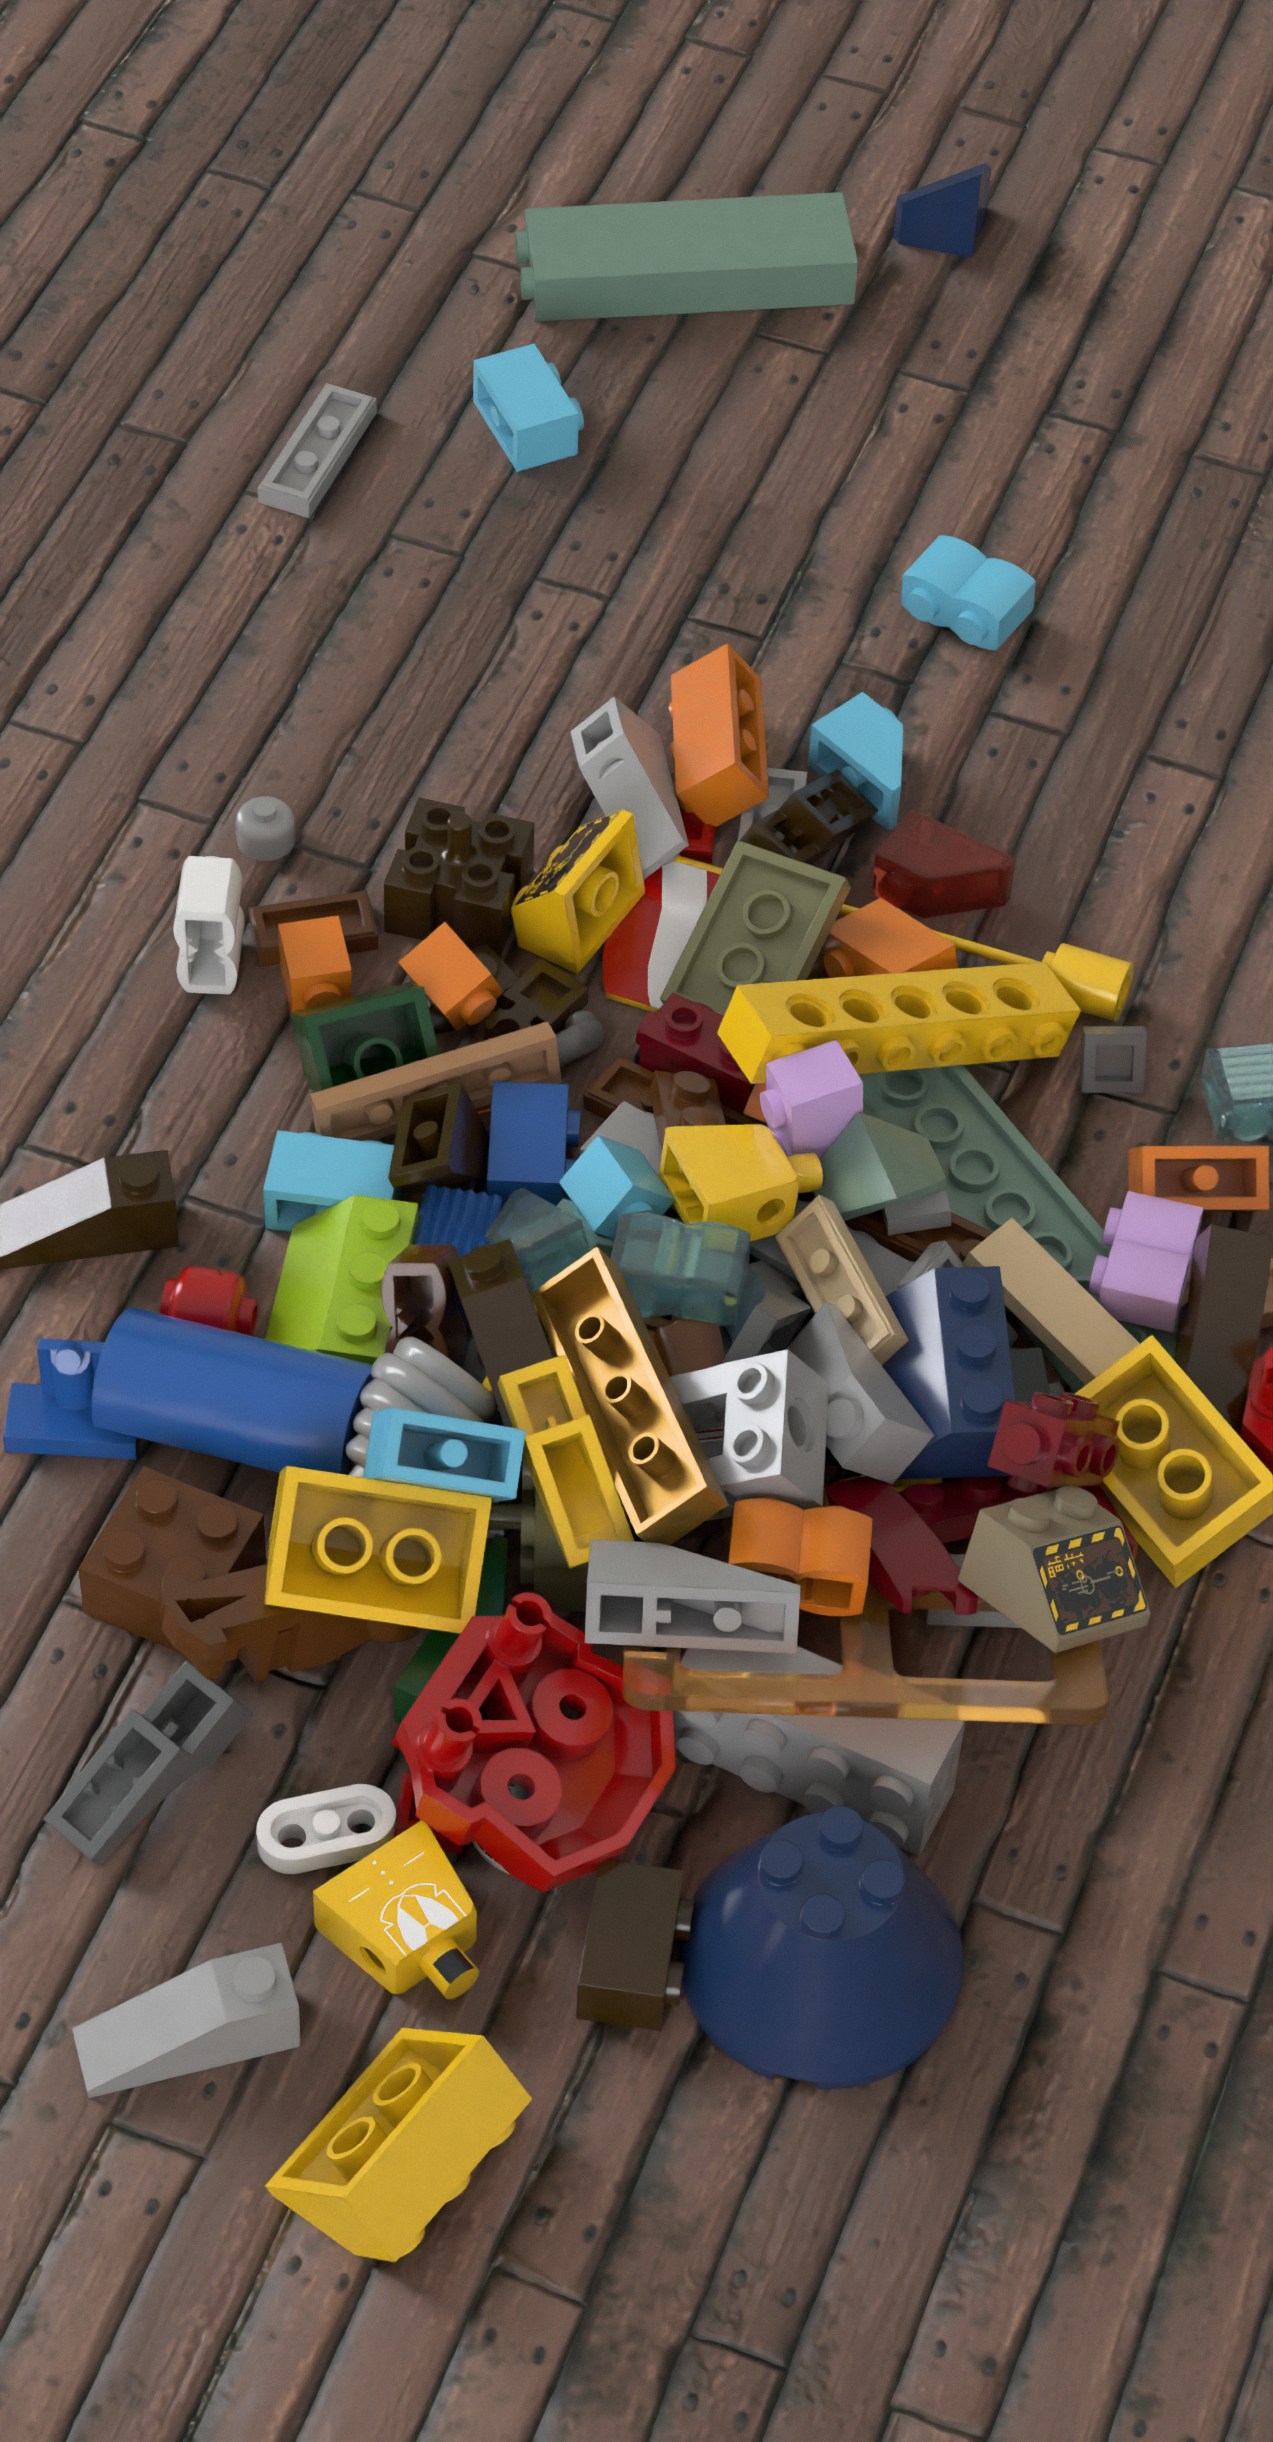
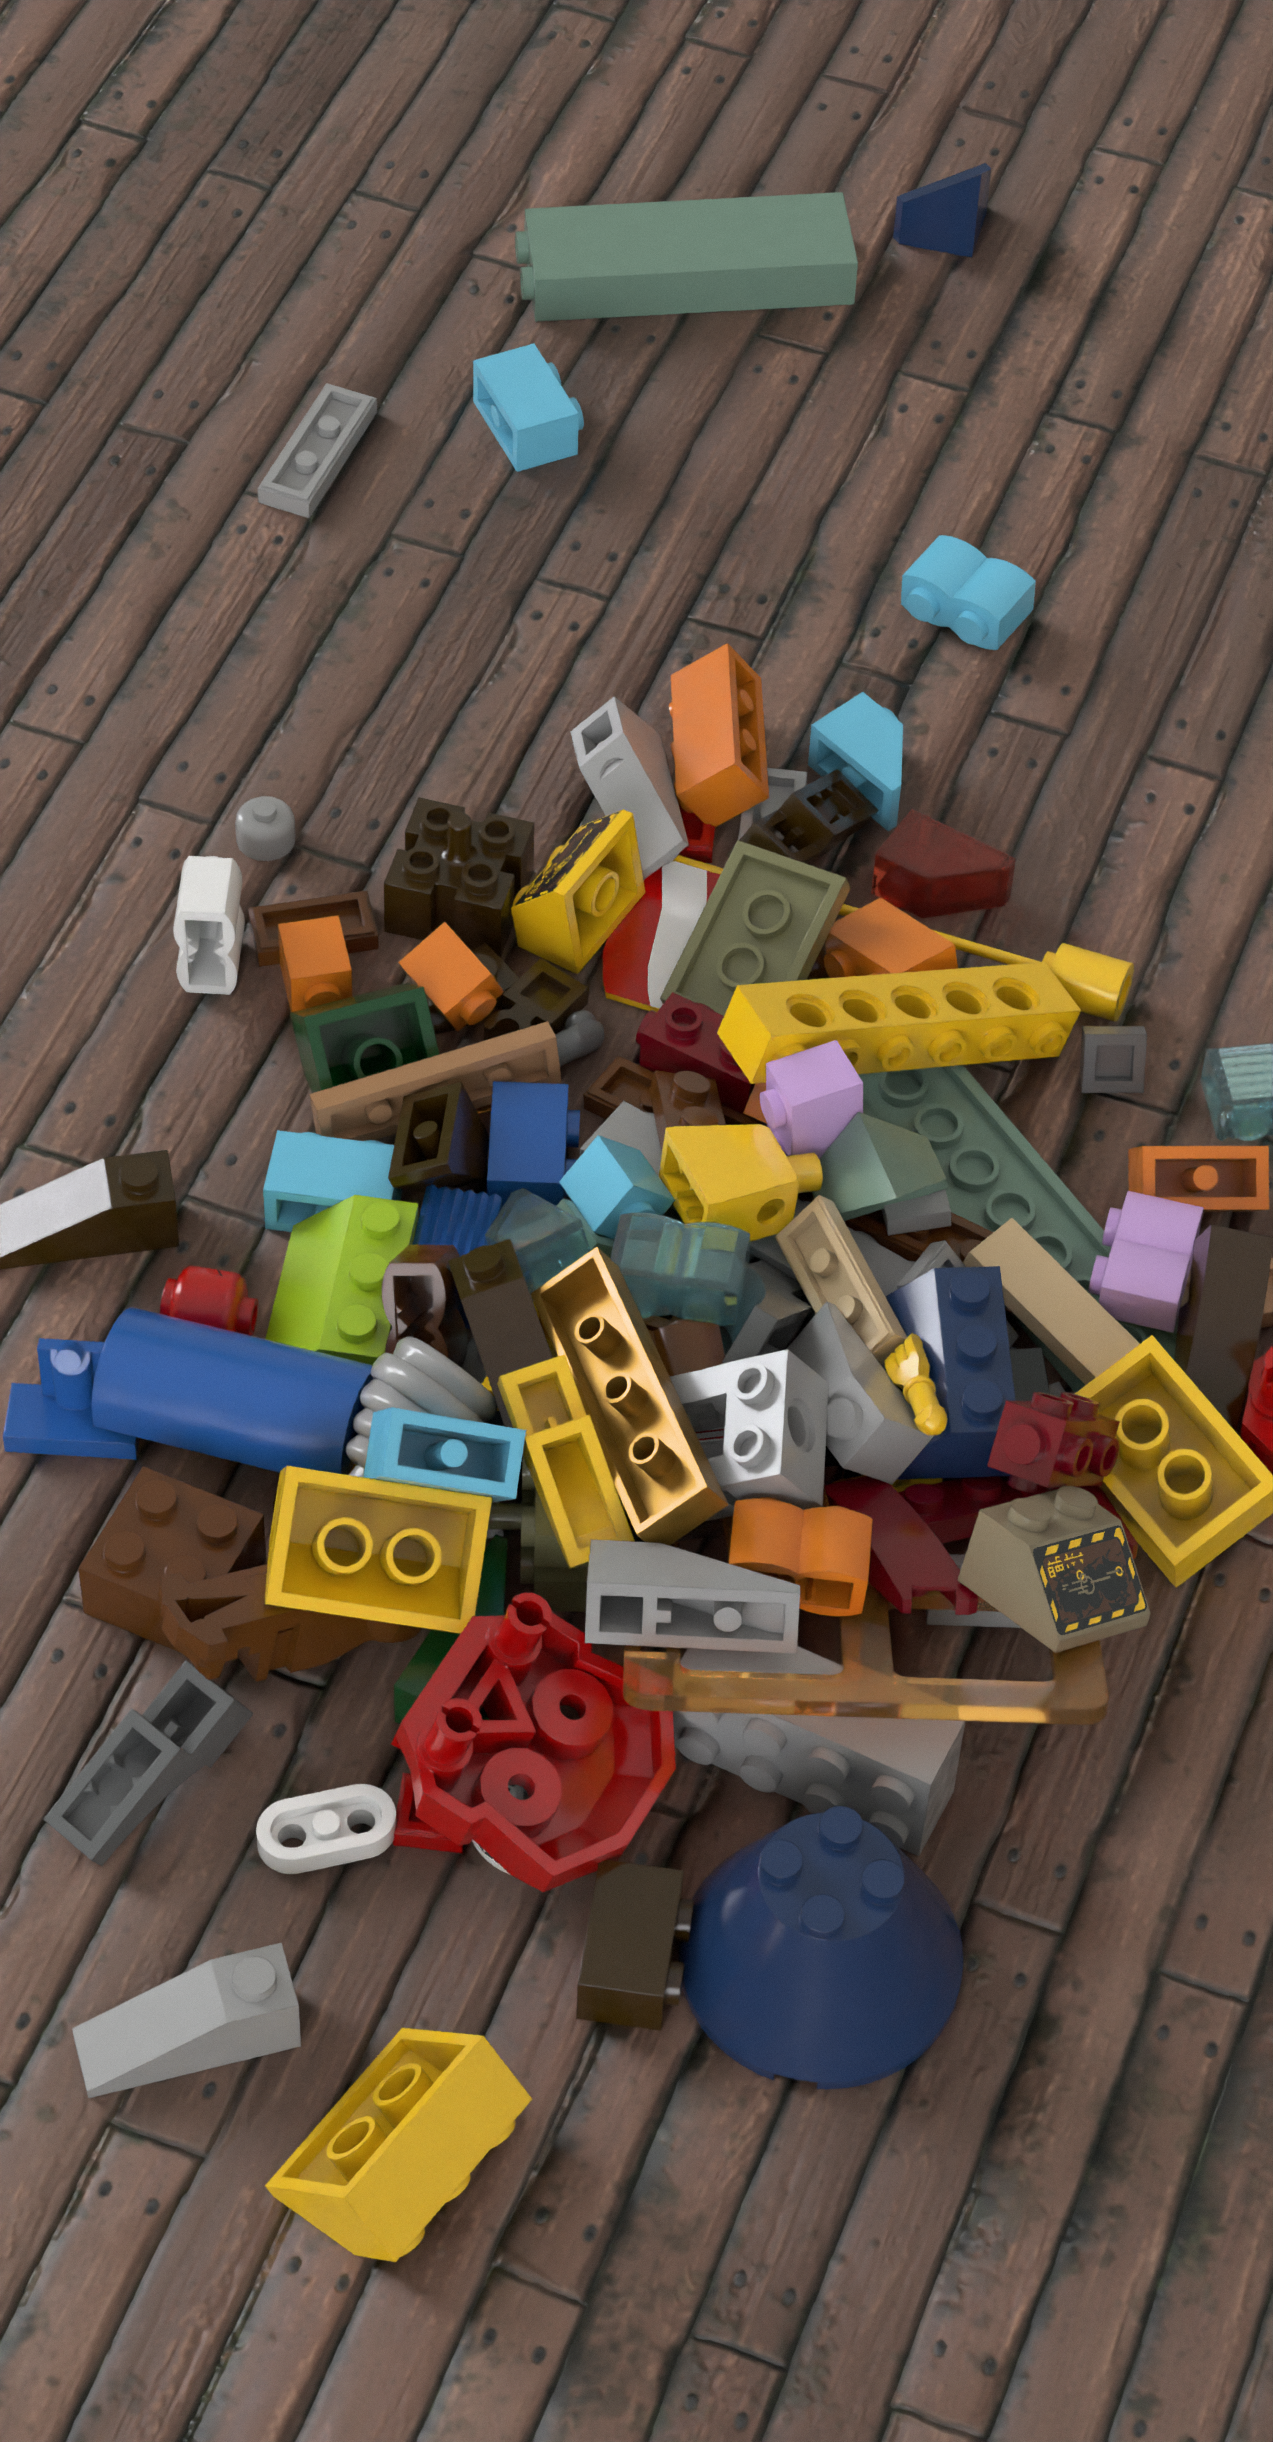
yellow torso [313,1820,479,2000] -> none
none -> yellow piece [884,1333,948,1436]

